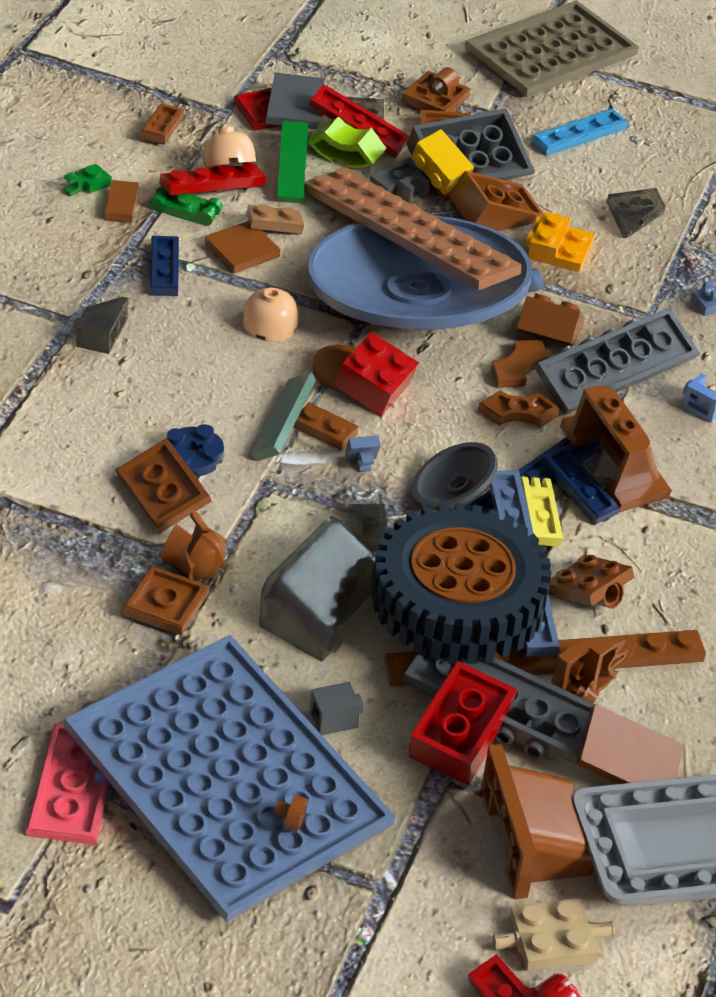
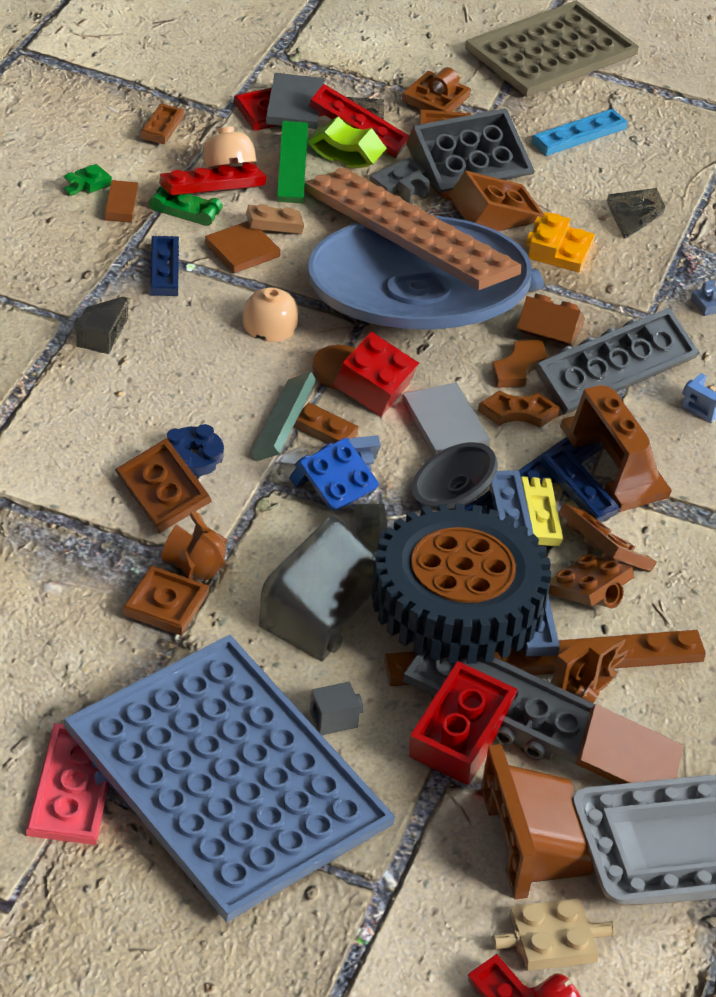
dark orange tile [274,795,309,833] -> none
yellow brick [412,129,474,195] -> none
none -> blue bracket [289,437,379,511]
none -> light grey tile [402,382,491,455]
none -> dark orange wing [558,503,657,572]

